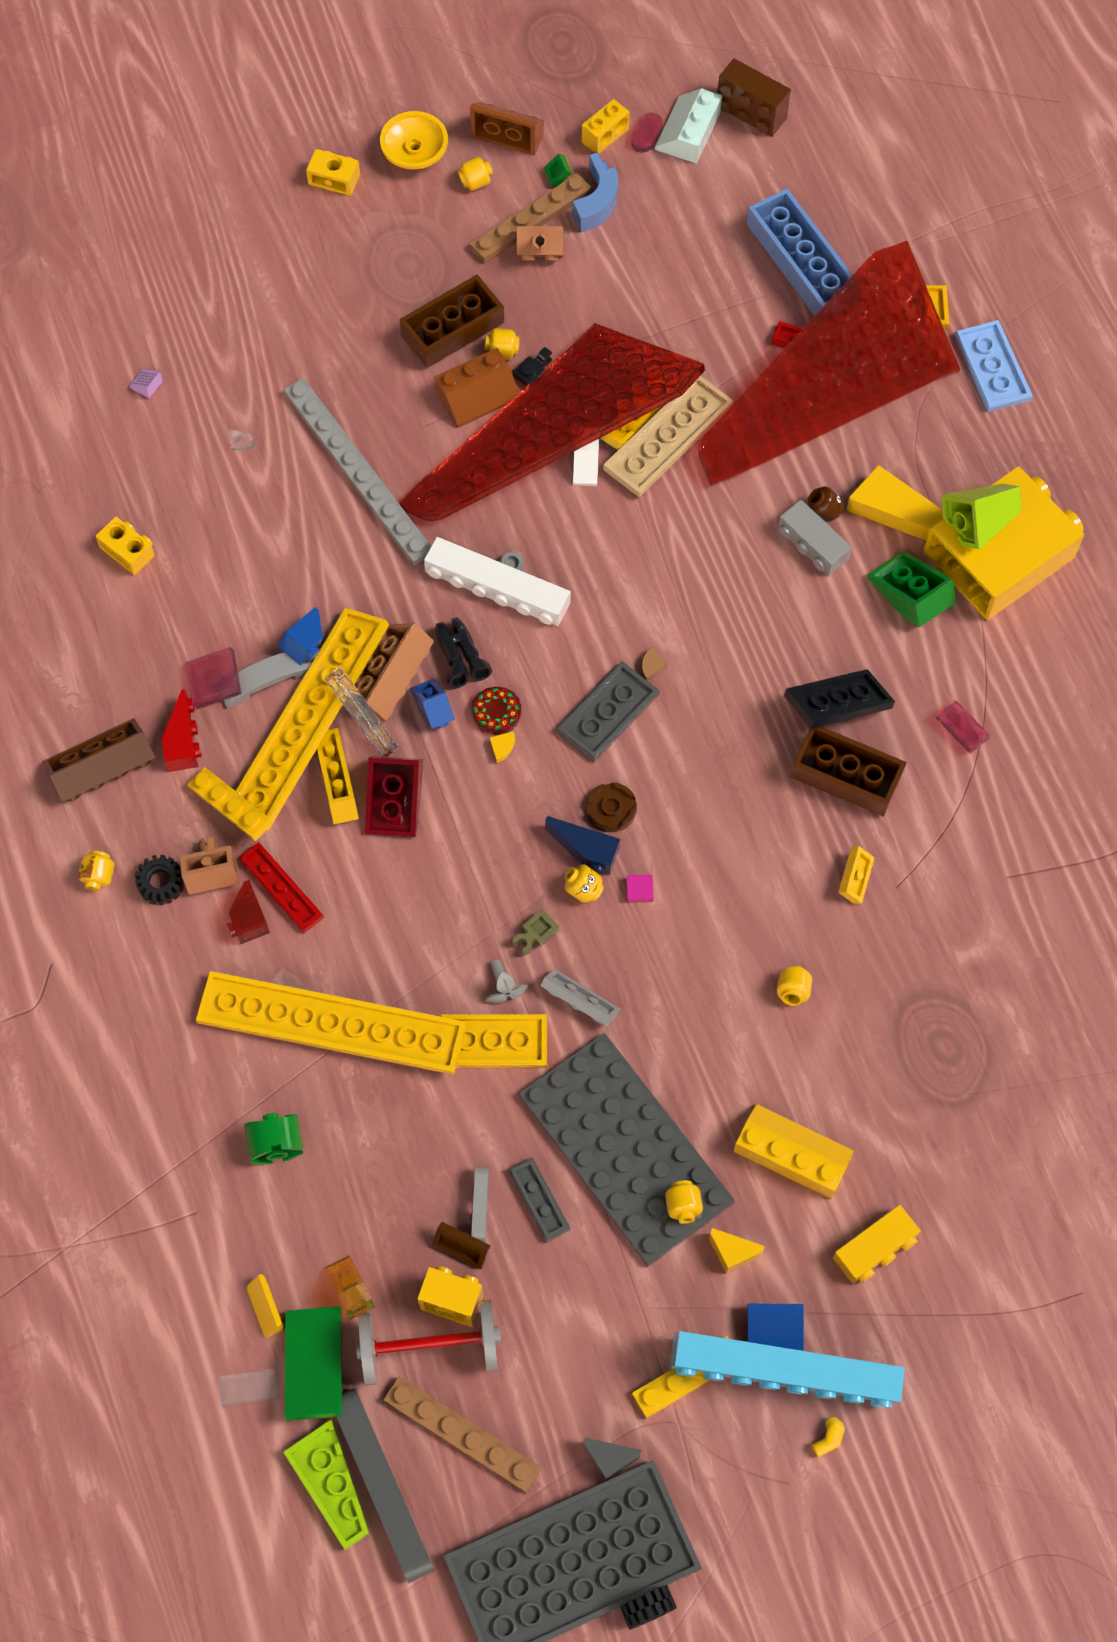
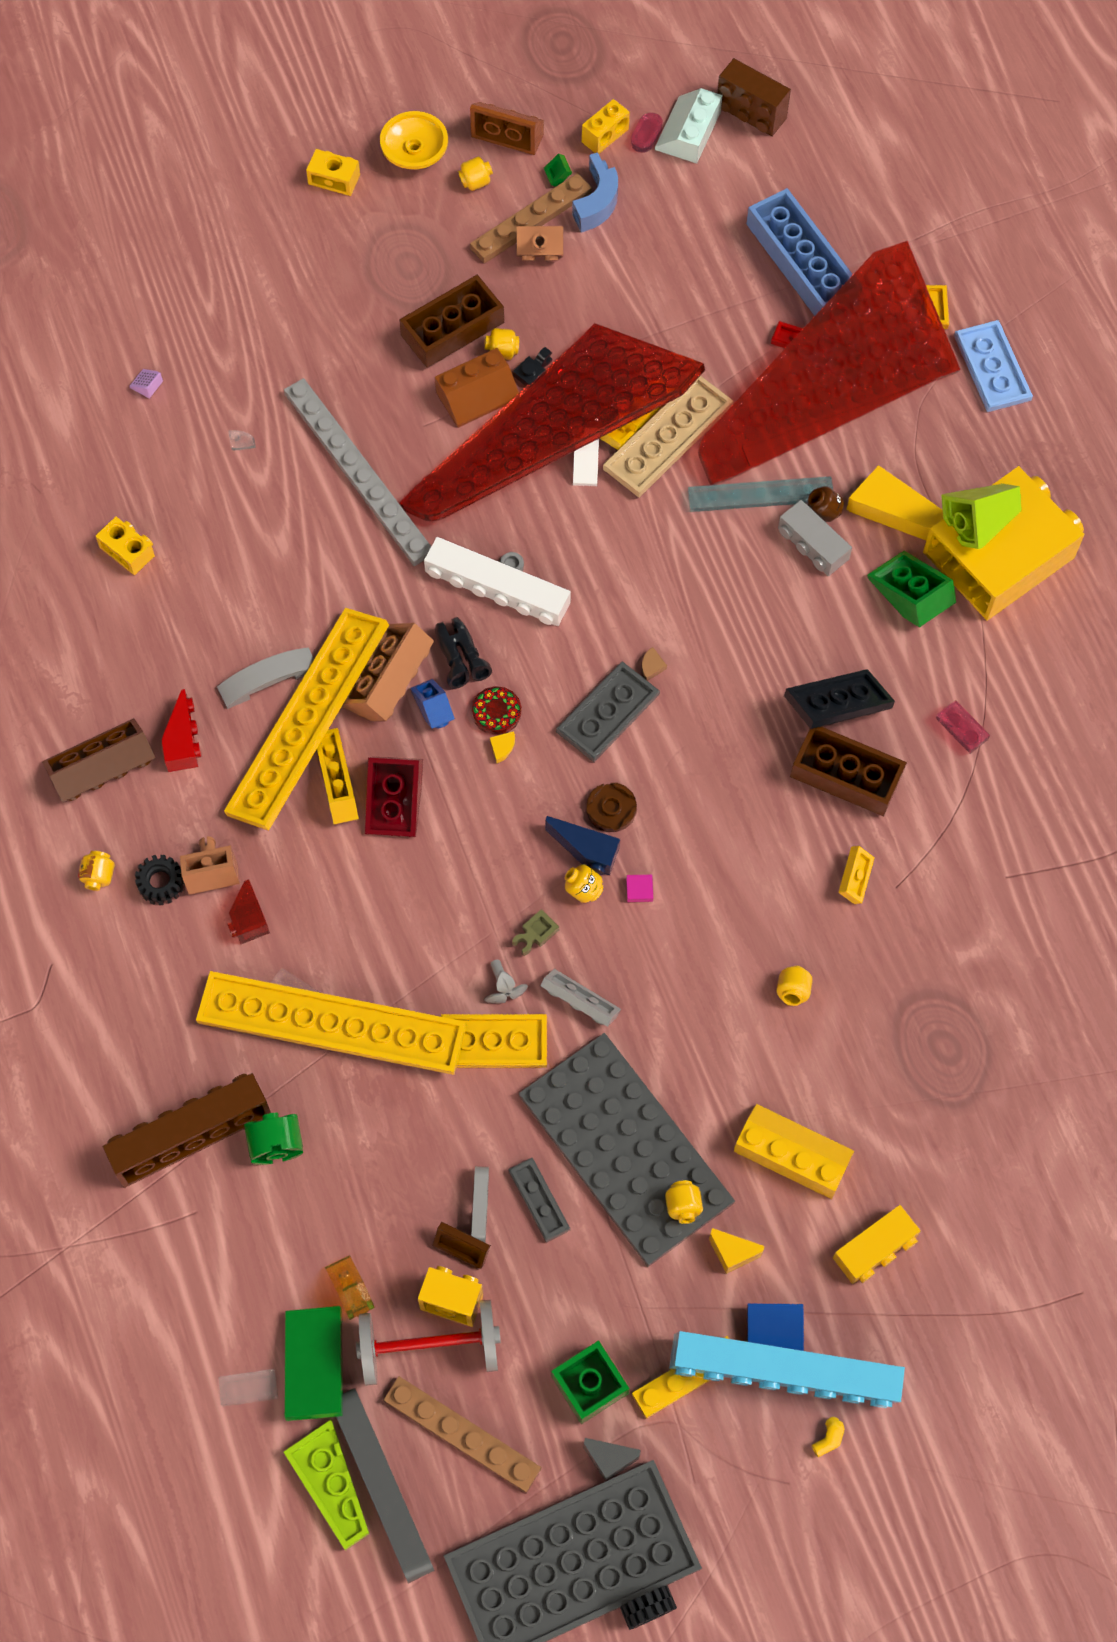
clear pink tile [186,647,242,709] -> none
yellow plate [187,767,273,842] -> none
red tile [239,842,324,934] -> none
yellow slope [247,1274,284,1337] -> none
blue slope [278,607,323,666] -> none
clear tile [325,666,400,757] -> none
none -> reddish brown brick [102,1073,271,1188]
none -> green brick [551,1340,630,1425]
none -> clear light blue tile [687,476,833,512]

